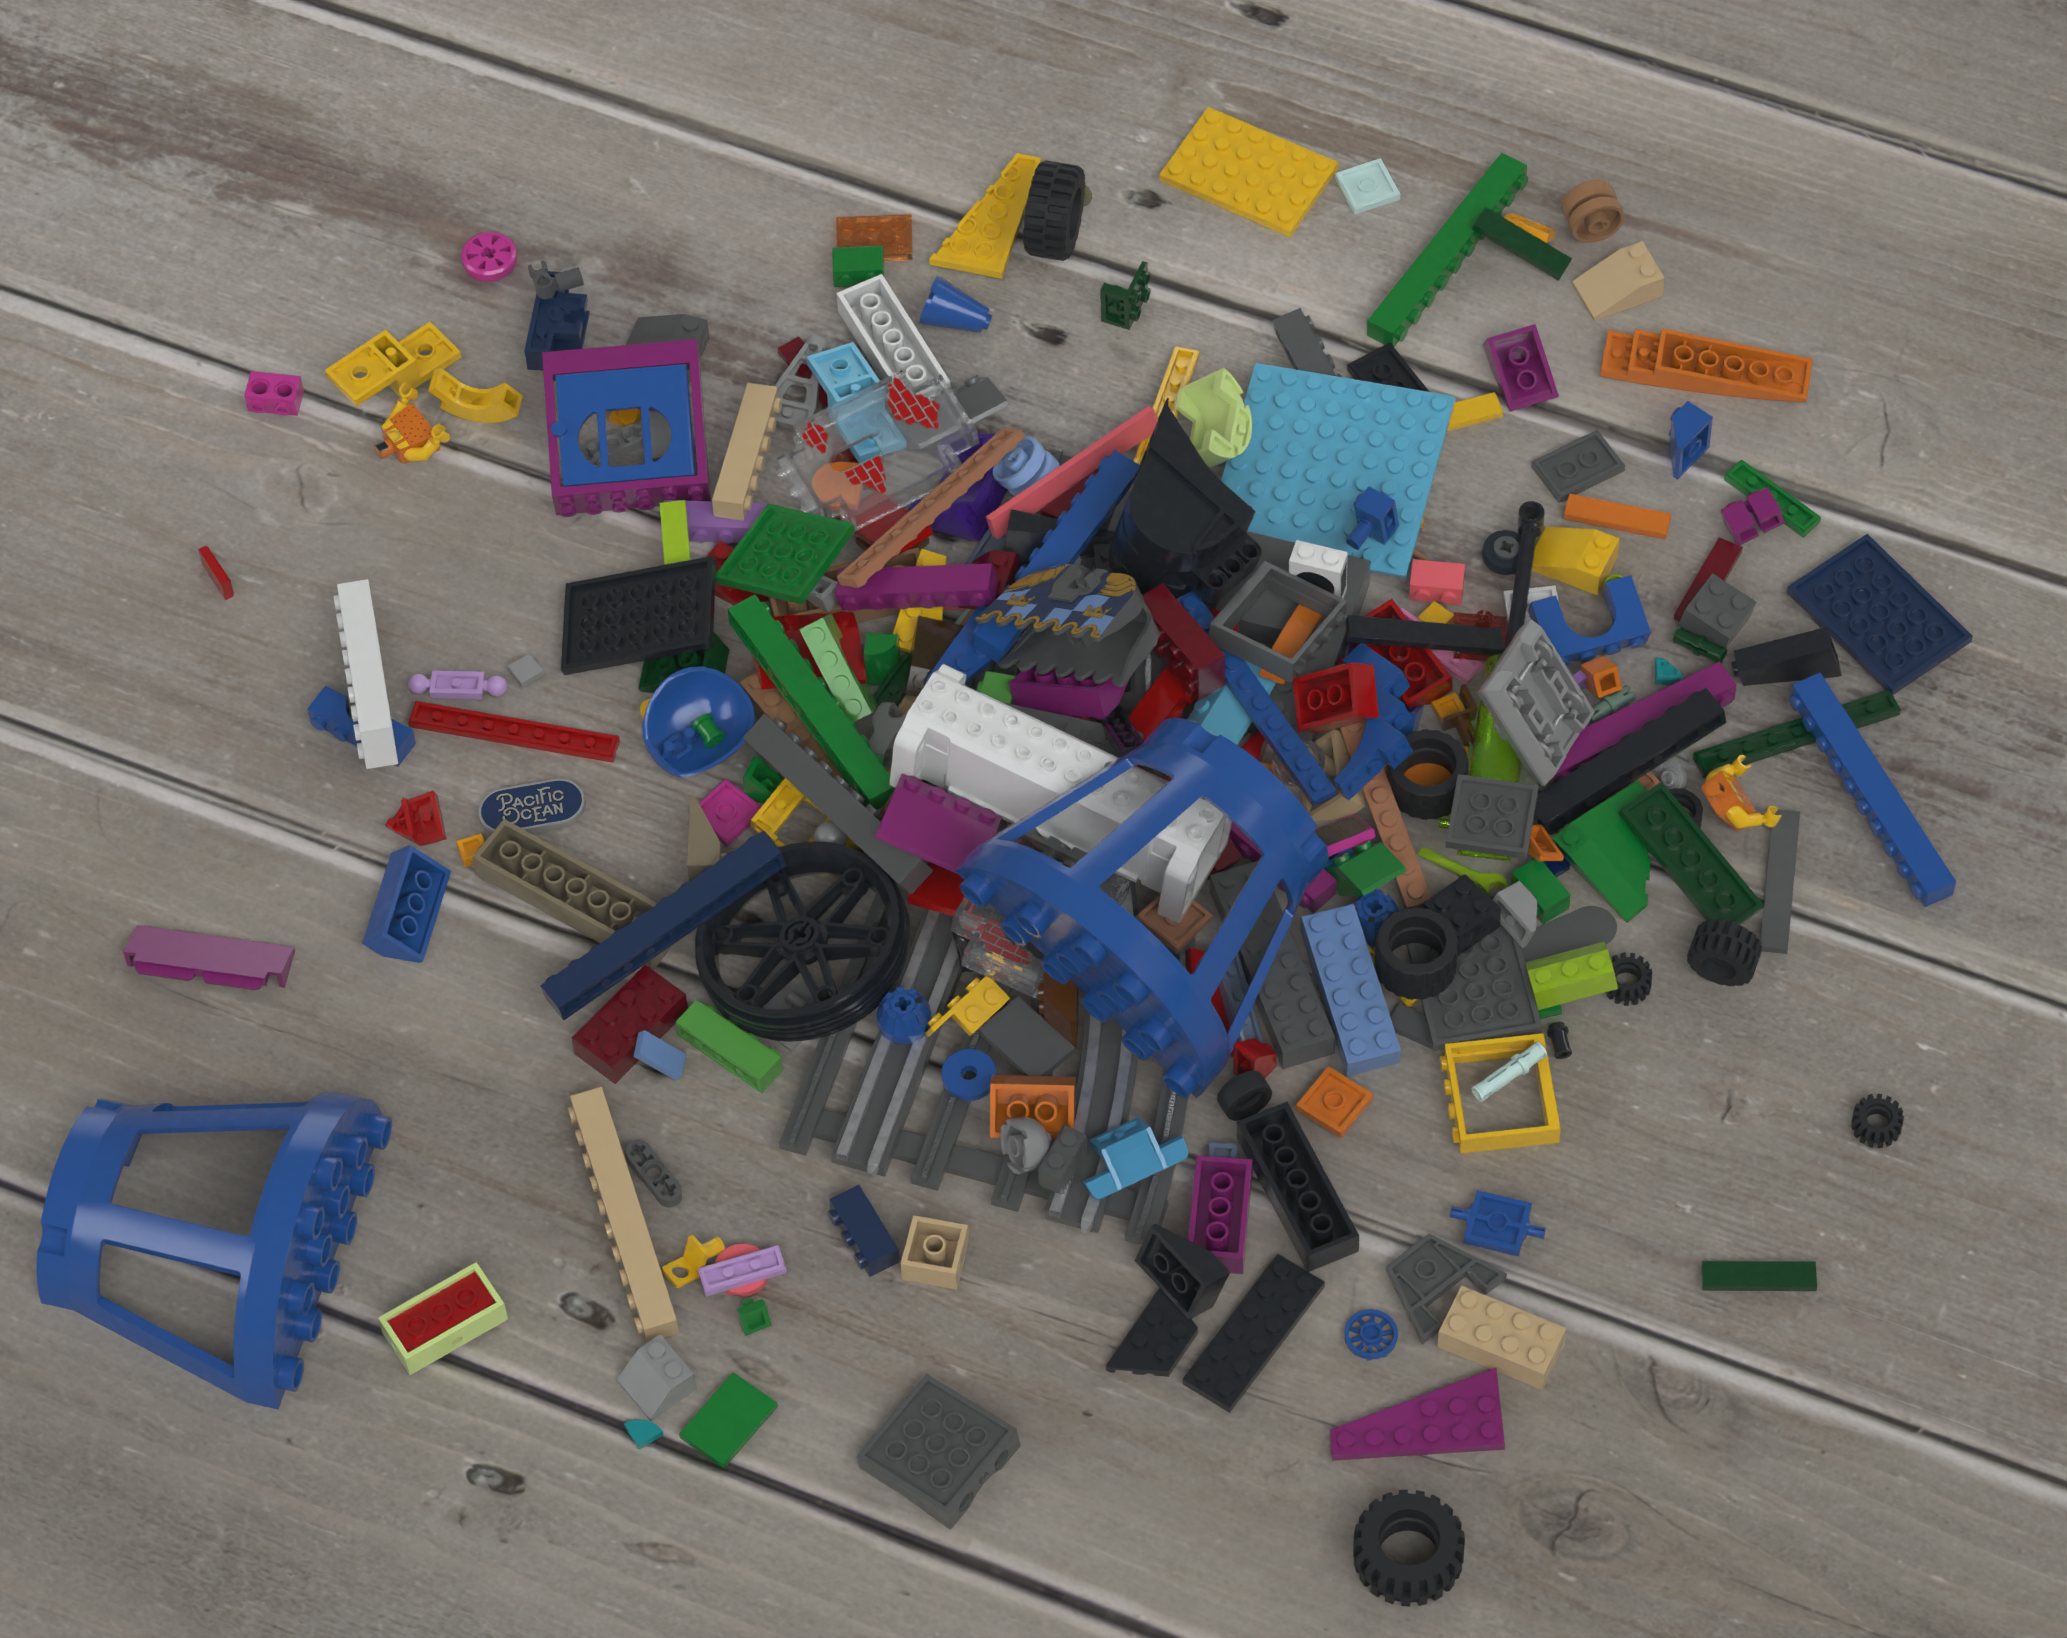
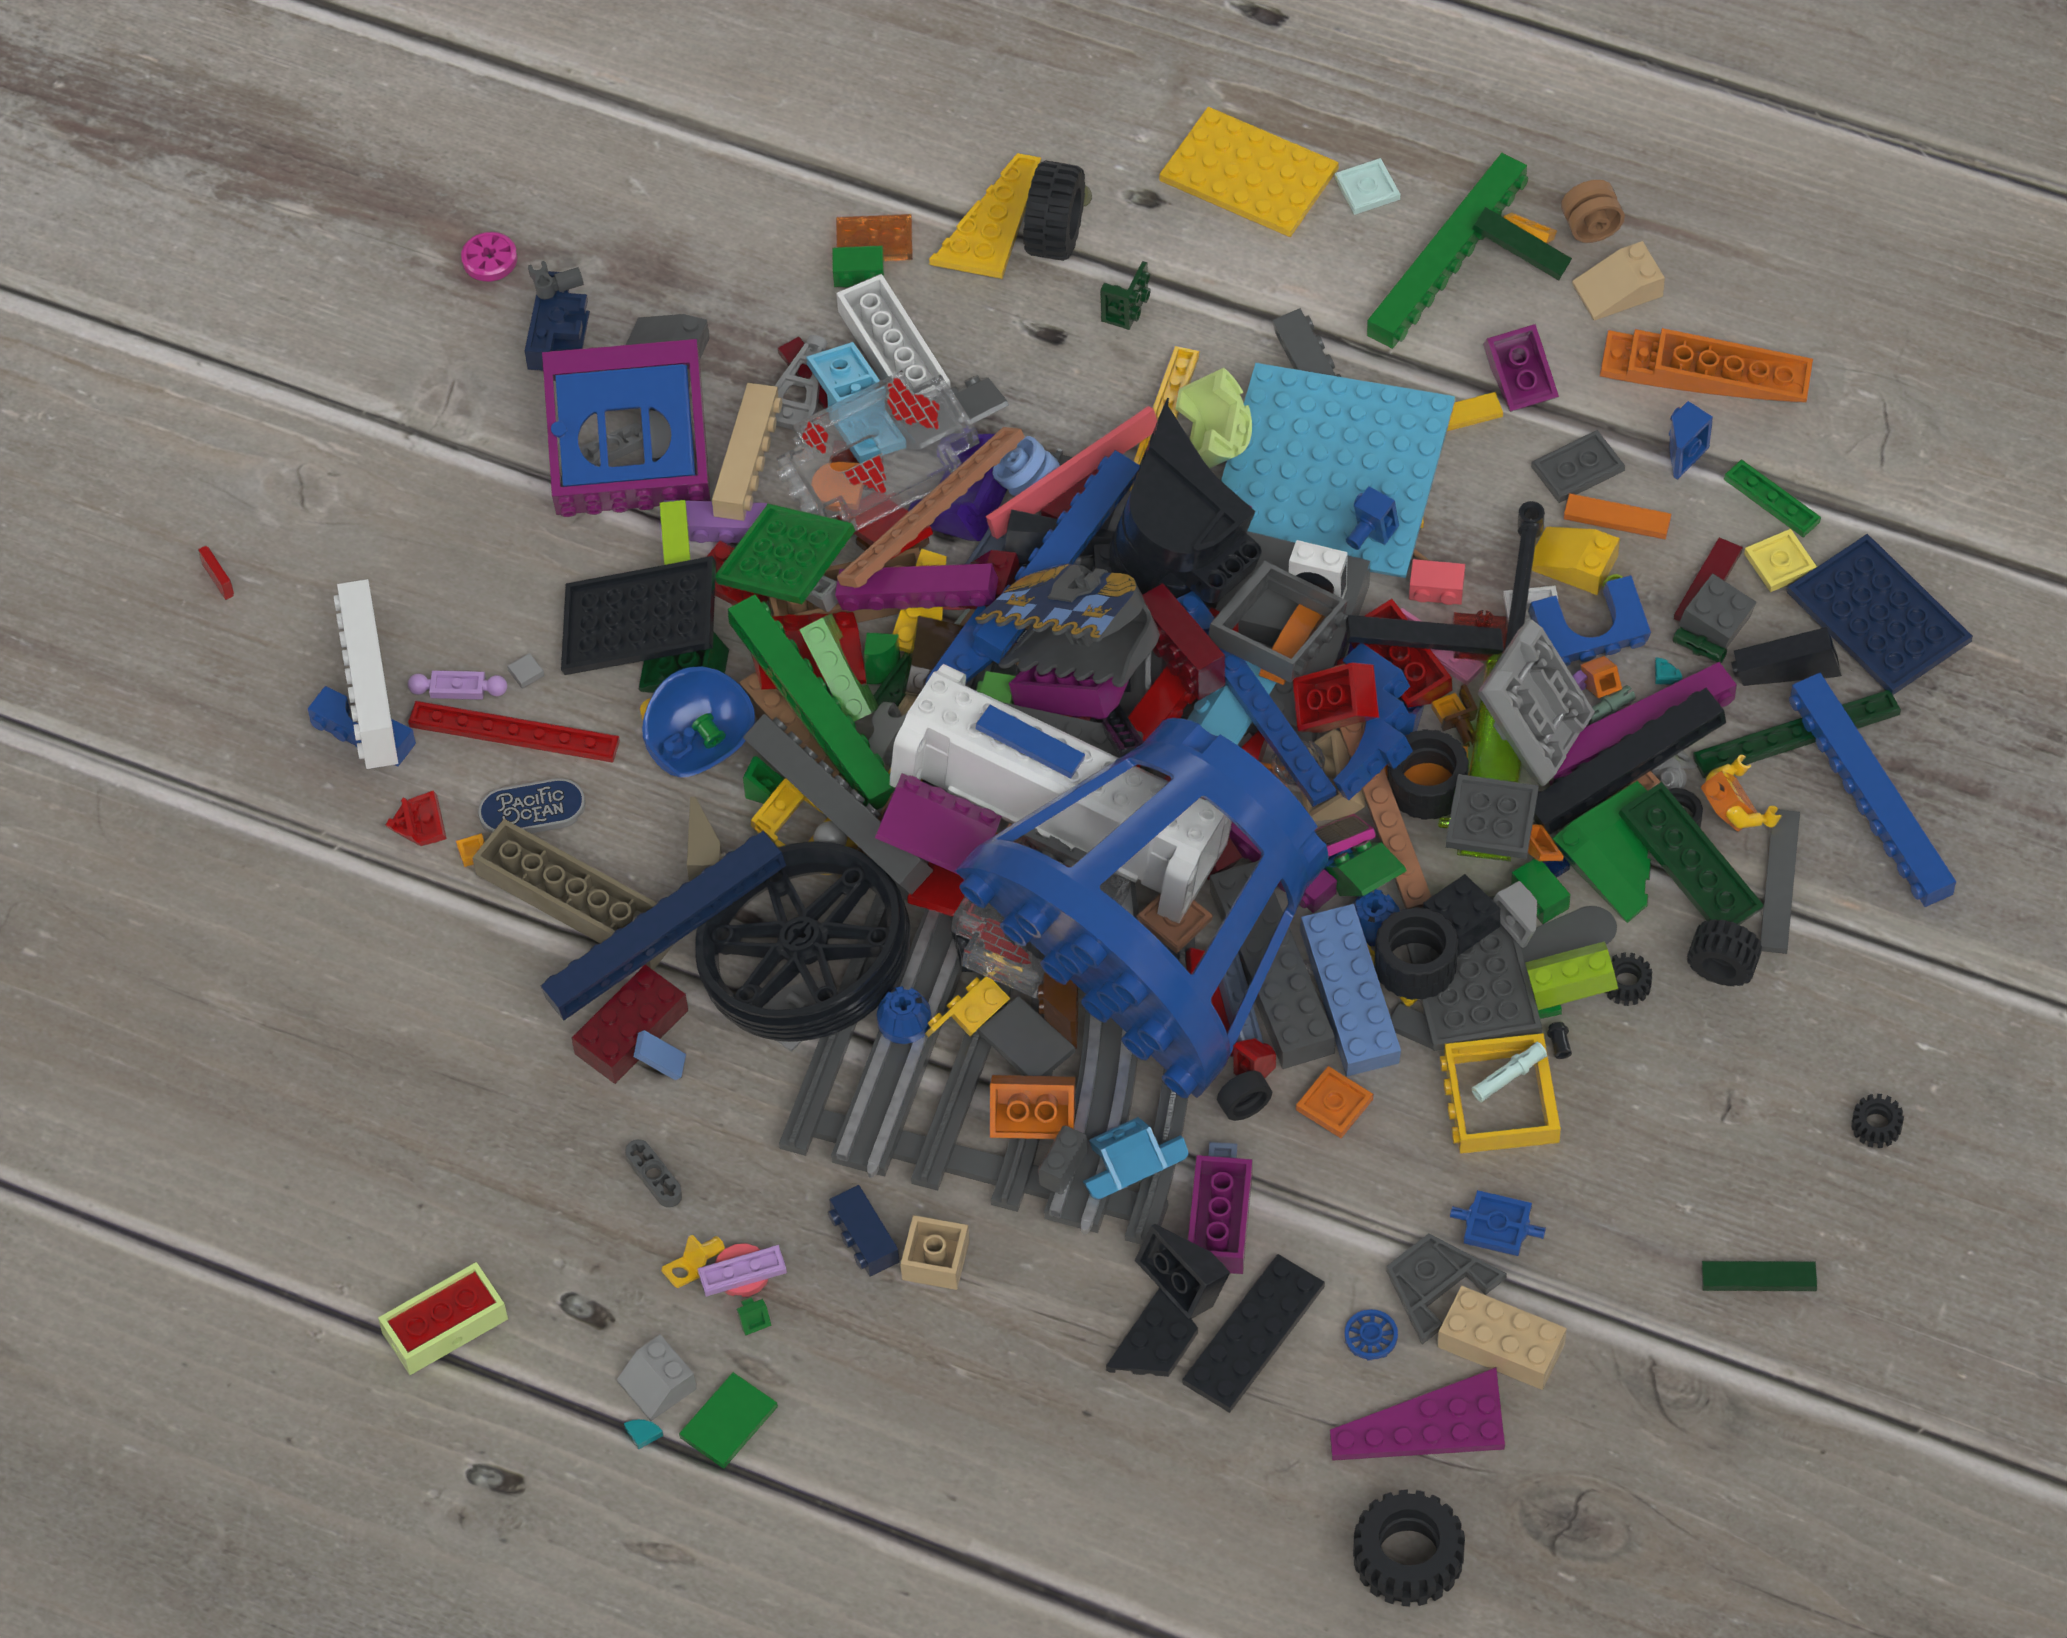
blue piece [37,1091,392,1409] -> none
magenta slope [123,925,295,990] -> none
dark pink brick [244,371,304,416] -> none
yellow bracket [324,321,462,407] -> none
blue slope [362,845,451,963] -> none
torso [374,383,450,464] -> none
yellow arch [428,368,523,423] -> none
tan brick [567,1087,679,1343] -> none
light orange tile [608,408,641,428] -> none
bright green brick [676,1000,783,1093] -> none
dark pink tile [688,779,761,847] -> none
dark grey piece [856,1374,1020,1530] -> none
blue cone [919,276,993,333] -> none
blue tile [941,1049,997,1102] -> none
light grey cylinder [1000,1117,1052,1174] -> none
black brick [1237,1102,1359,1272] -> none
black tile [1347,343,1430,392] -> none
yellow tile [1417,601,1455,624] -> none
lime piece [1417,847,1508,897] -> none
black wheel [1482,530,1521,575] -> none
magenta piece [1721,487,1785,546] -> none
none -> blue tile [976,705,1085,779]
none -> light yellow plate [1744,529,1817,592]

